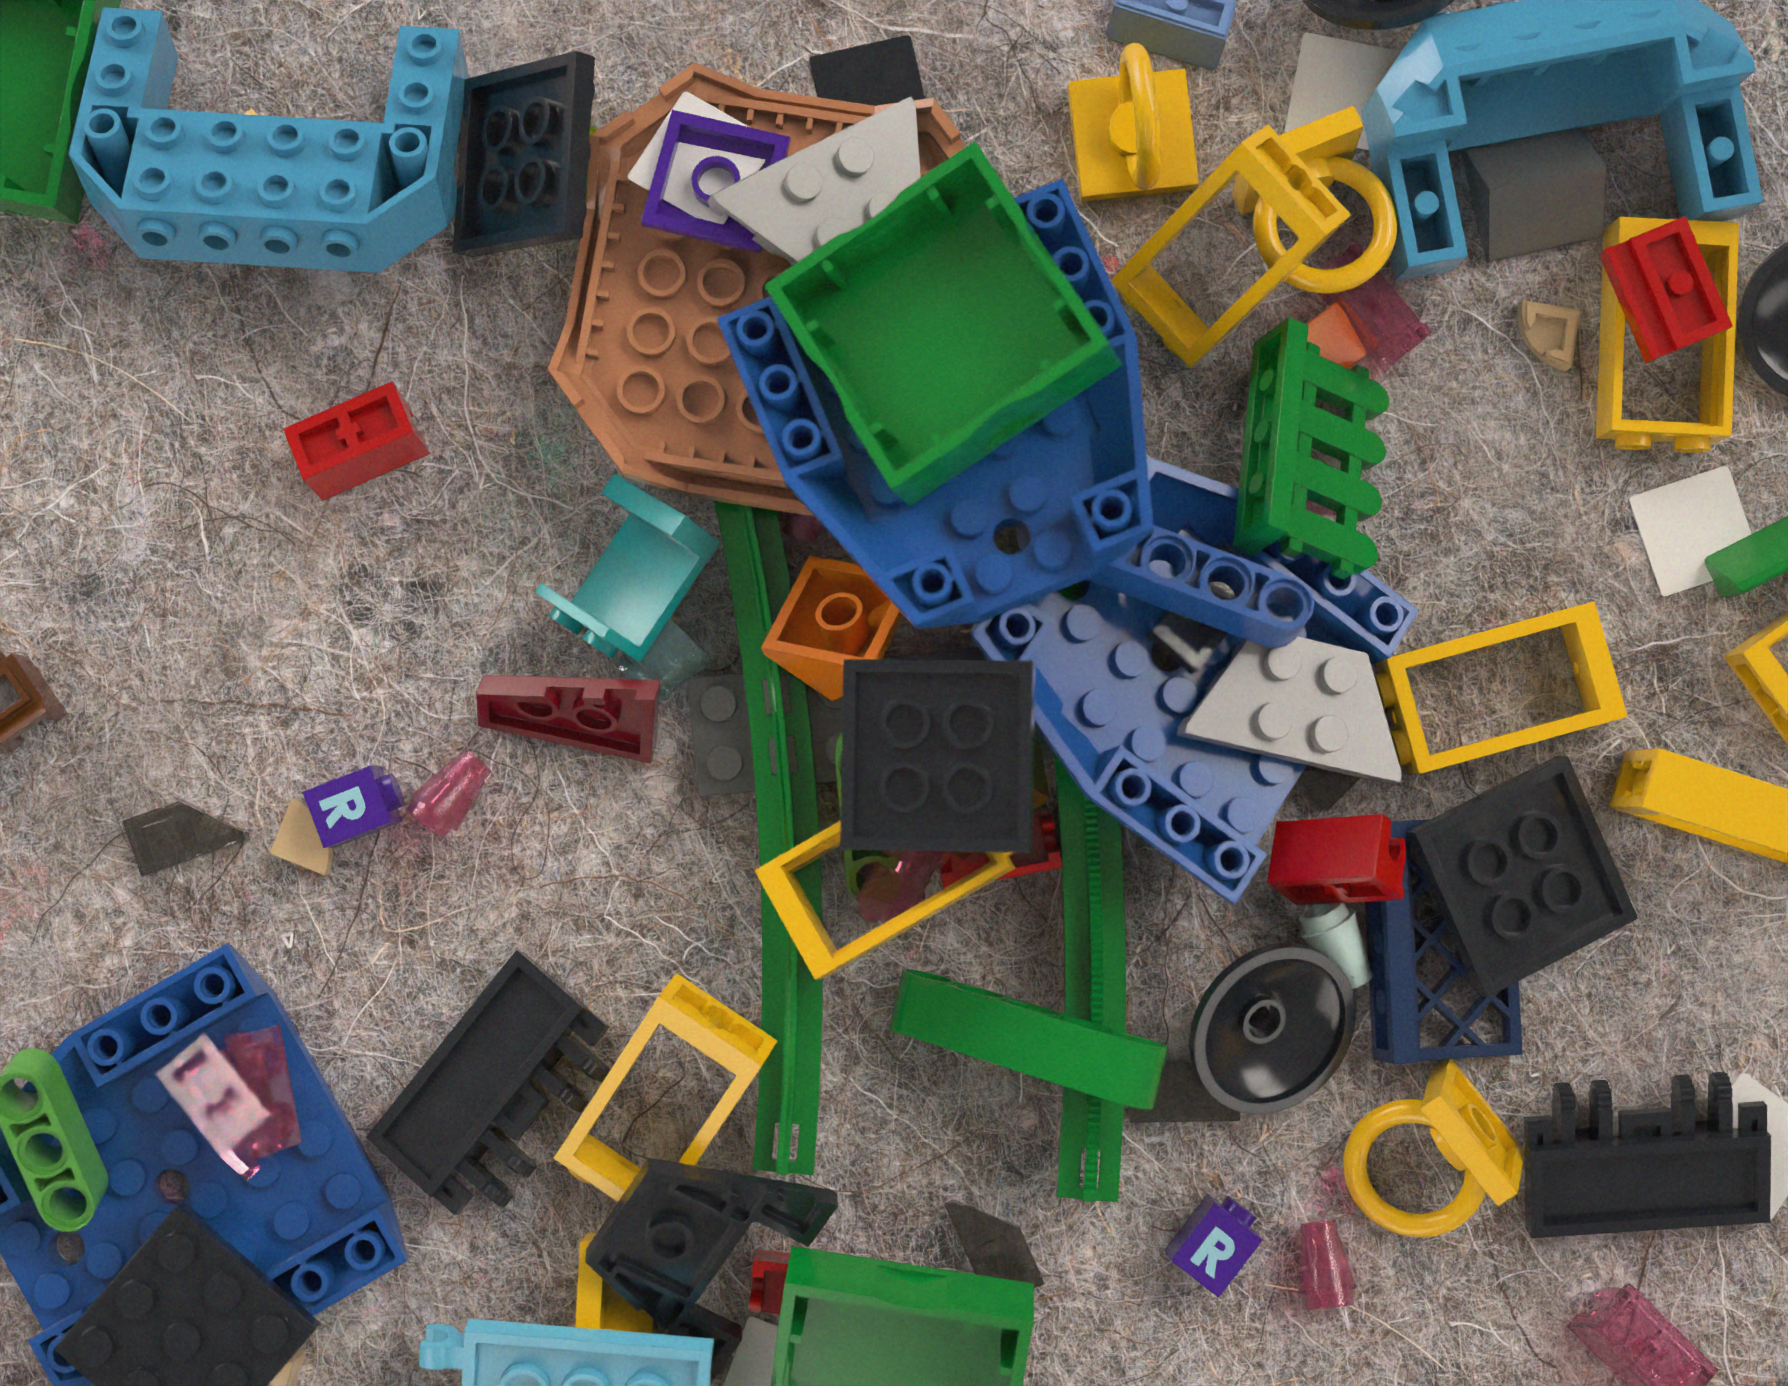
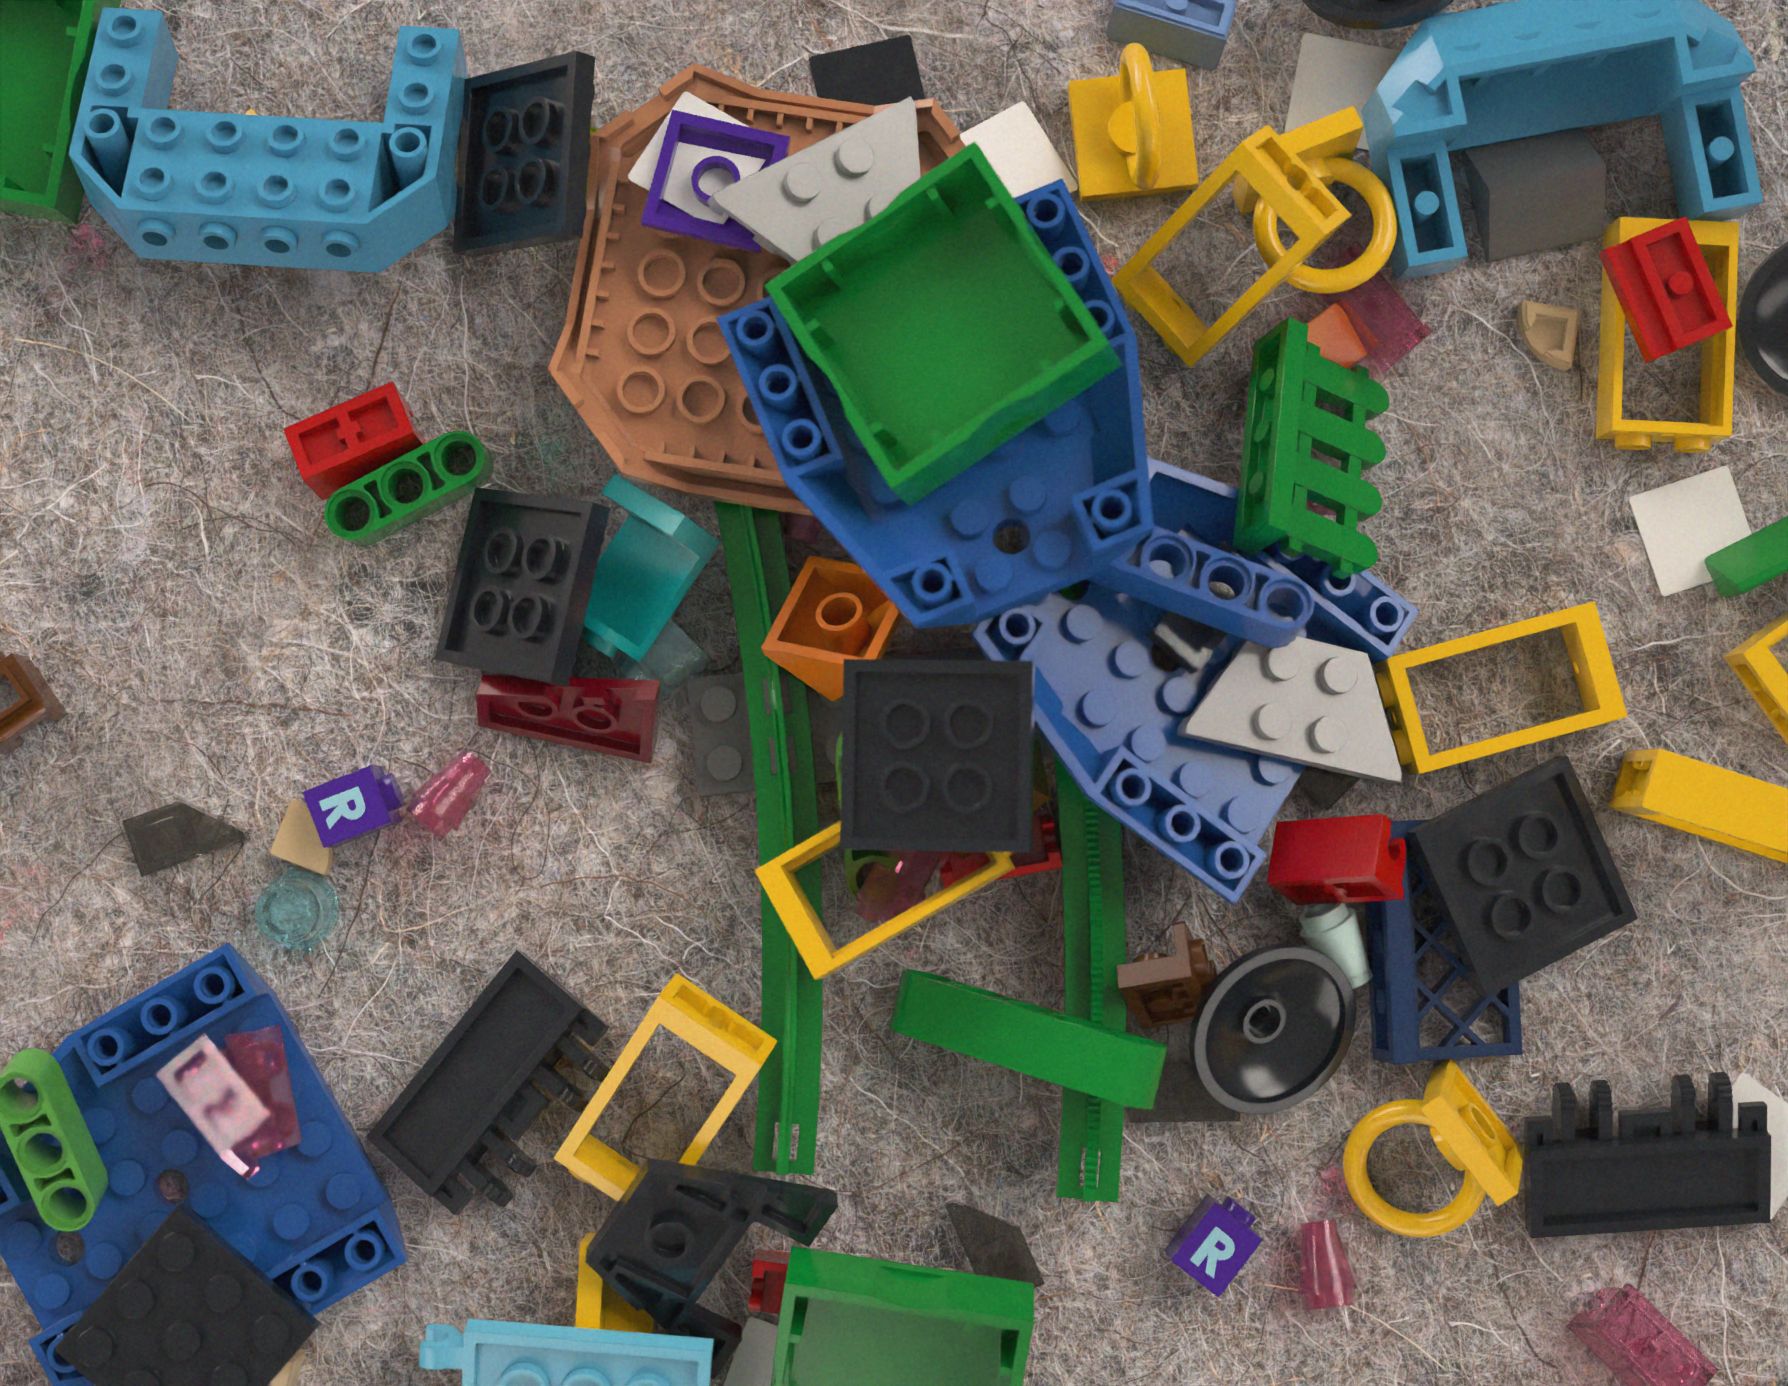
none -> clear light blue piece [255,867,340,953]
none -> green beam [324,430,494,546]
none -> black plate [434,487,610,687]
none -> white sticker [960,102,1078,198]
none -> reddish brown bracket [1116,921,1218,1029]

